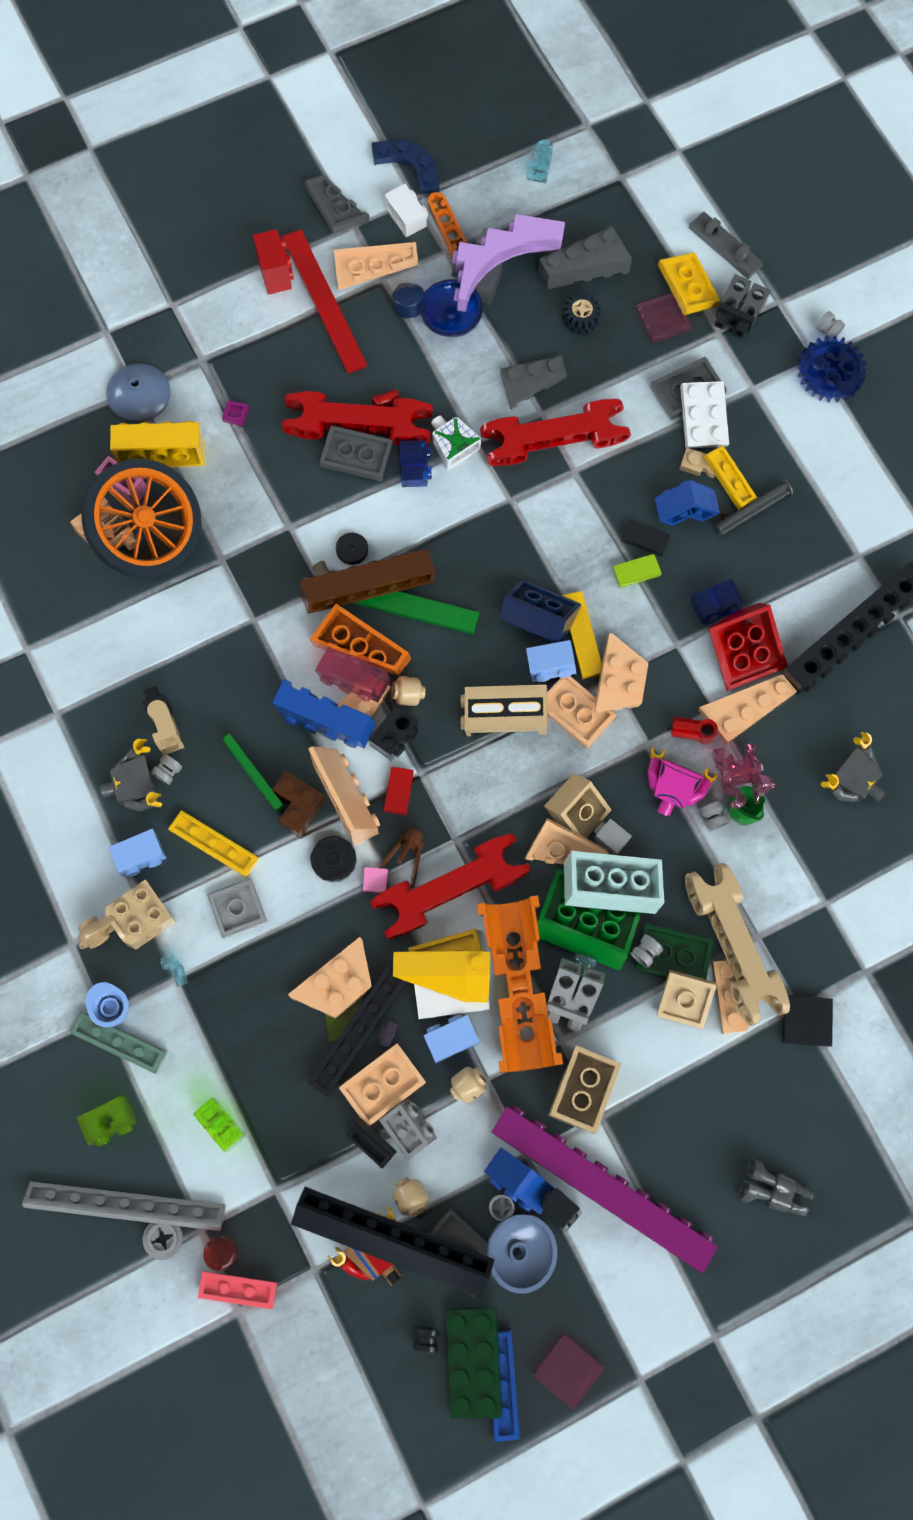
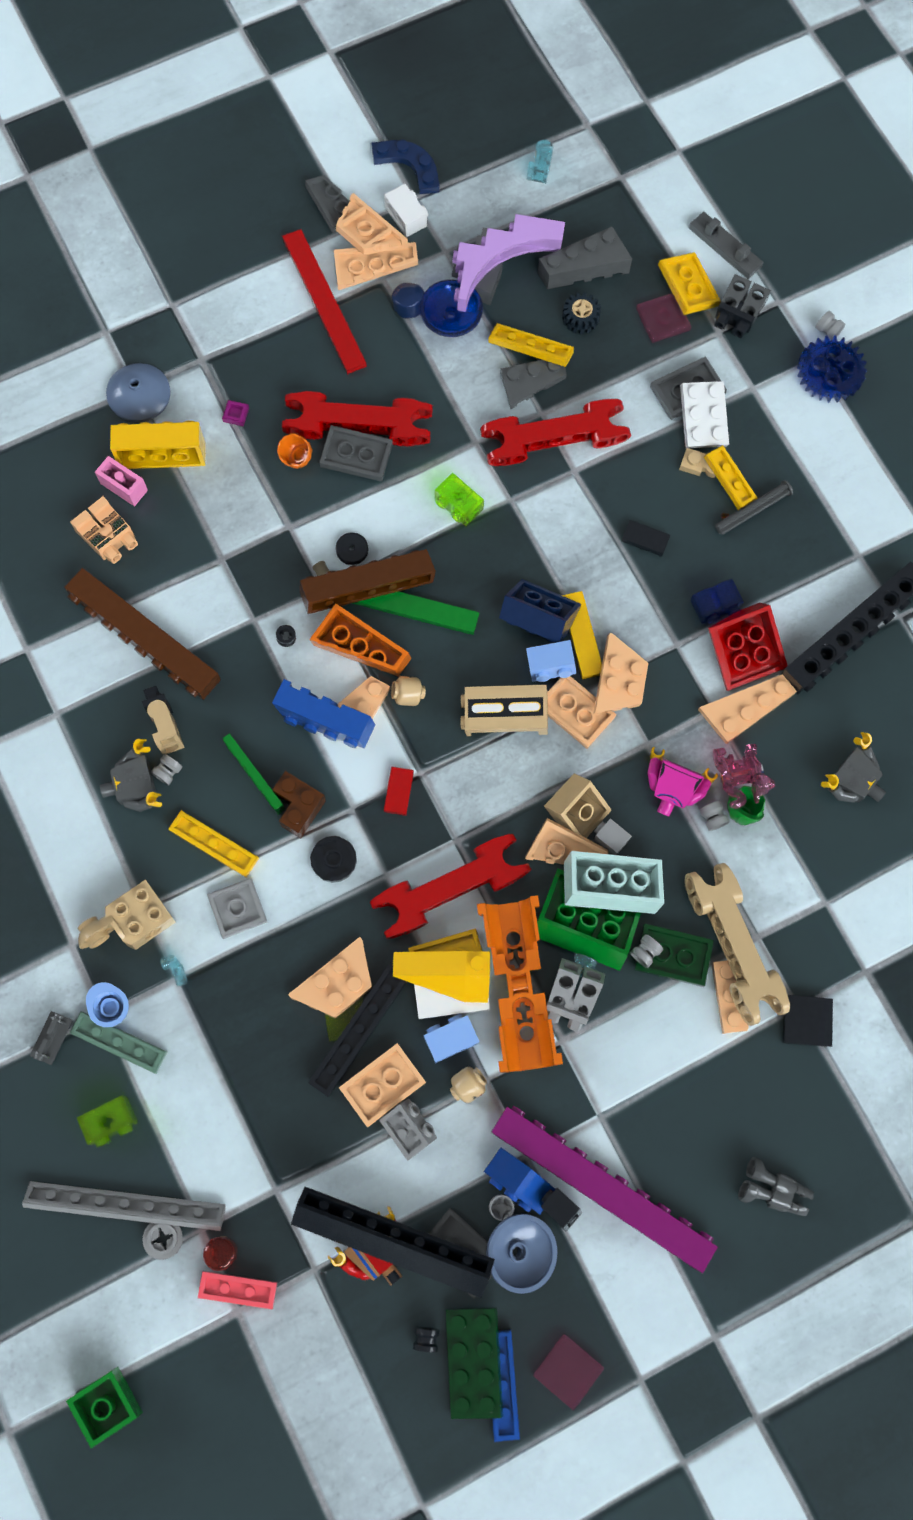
wheel [82,459,201,578] -> none
light blue brick [109,828,166,877] -> none
clear neon green brick [193,1097,247,1152] -> none
red brick [253,229,294,295] -> none
light nougat slope [308,746,380,846] -> none
clear pink brick [315,648,391,703] -> none
black tile [346,1118,397,1169] -> none
bright pink tile [363,867,388,893] -> none
black brick [369,705,419,761] -> none
red pin [371,389,400,406] -> none
clear purple plate [378,1021,399,1049] -> none
reddish brown plant [379,828,425,889] -> none
tan head [392,1177,429,1217] -> none
clear blue brick [399,440,432,487] -> none
orange beam [428,192,467,259] -> none
white torso [431,415,481,470] -> none
tan brick [548,1045,621,1134] -> none
lime tile [612,554,662,588] -> none
blue brick [655,480,720,526] -> none
tan plate [656,970,717,1029] -> none
red piece [671,717,718,744] -> none
none -> dark grey hinge [30,1011,73,1065]
none -> reddish brown brick [65,568,221,700]
none -> green brick [66,1367,143,1448]
none -> black bush [276,625,296,647]
none -> orange hair [277,433,312,469]
none -> light nougat wing [336,193,408,255]
none -> clear neon green brick [435,473,484,526]
none -> yellow tile [488,323,574,367]

